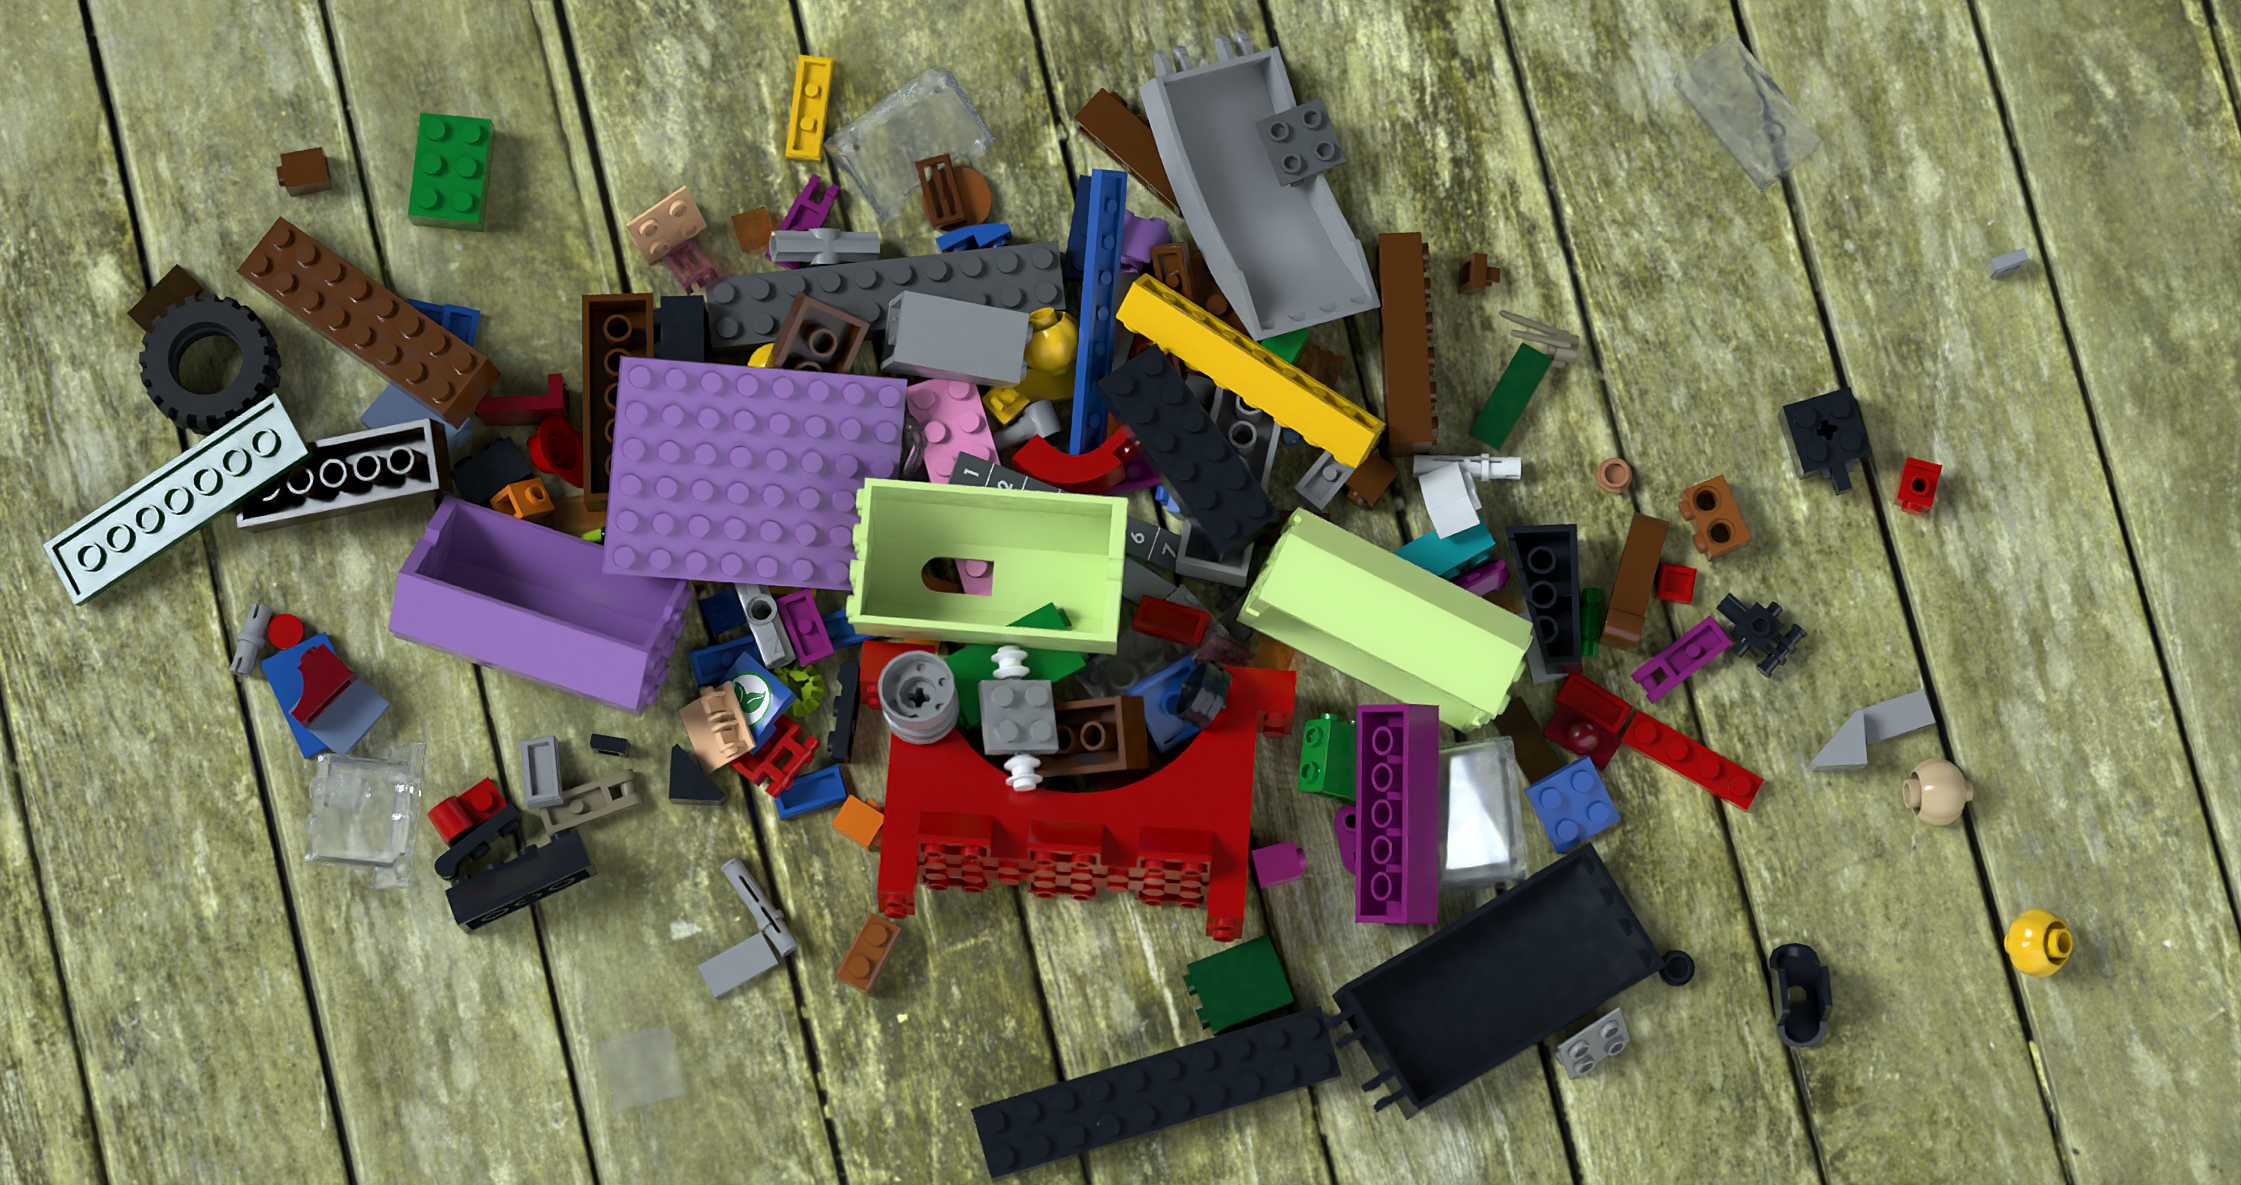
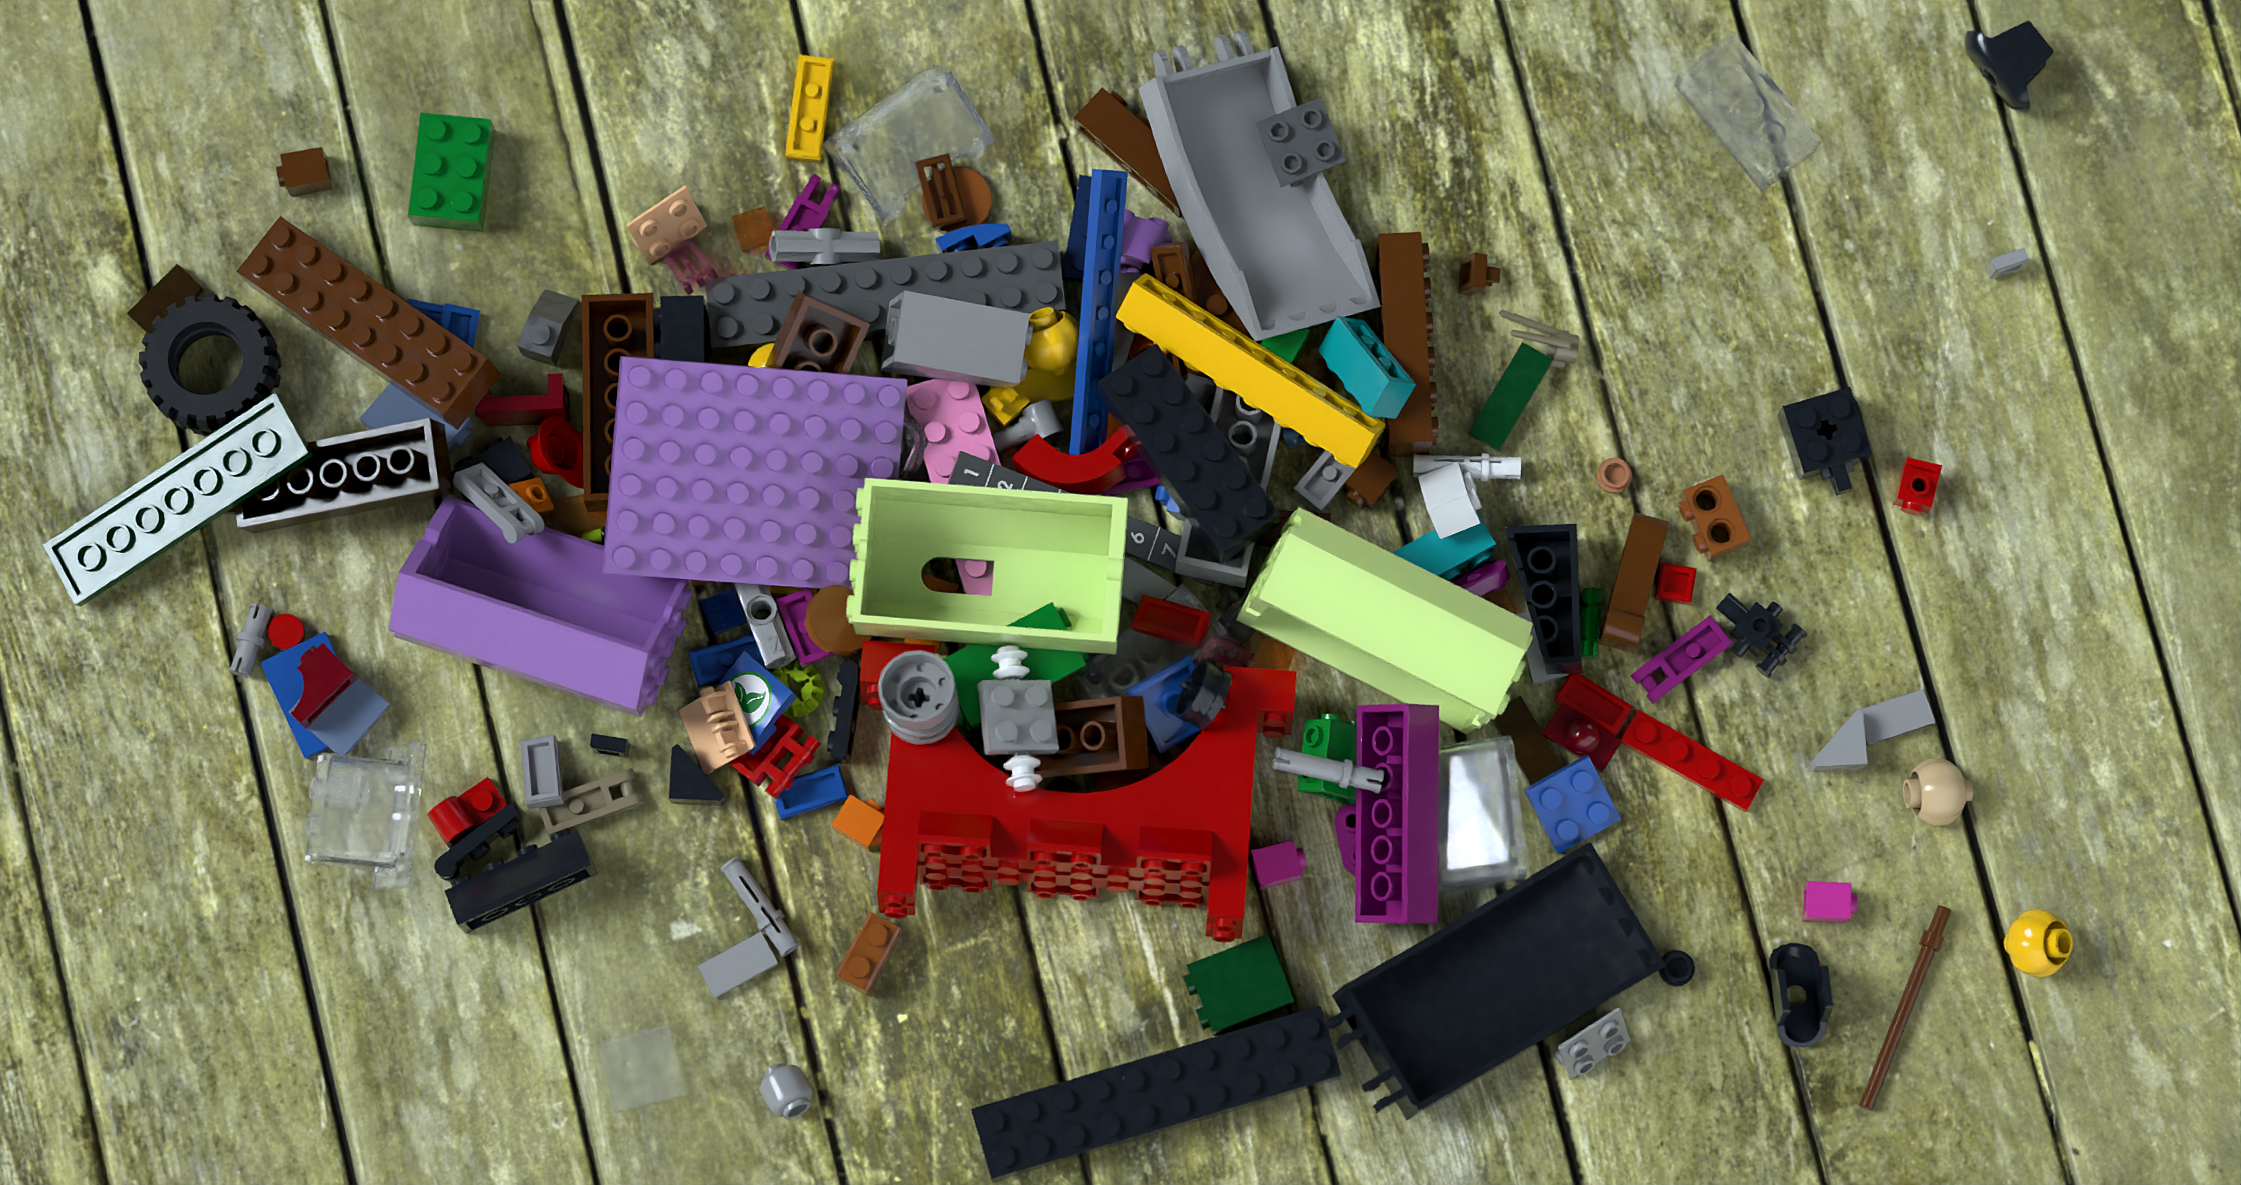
none -> light grey plate [452,462,544,544]
none -> flat silver slope [517,289,579,367]
none -> light grey head [759,1063,813,1119]
none -> dark orange tile [804,585,872,656]
none -> light grey pin [1272,746,1384,793]
none -> teal brick [1317,316,1416,419]
none -> dark pink brick [1803,881,1857,923]
none -> reddish brown bar [1859,905,1951,1111]
none -> black piece [1964,21,2053,113]

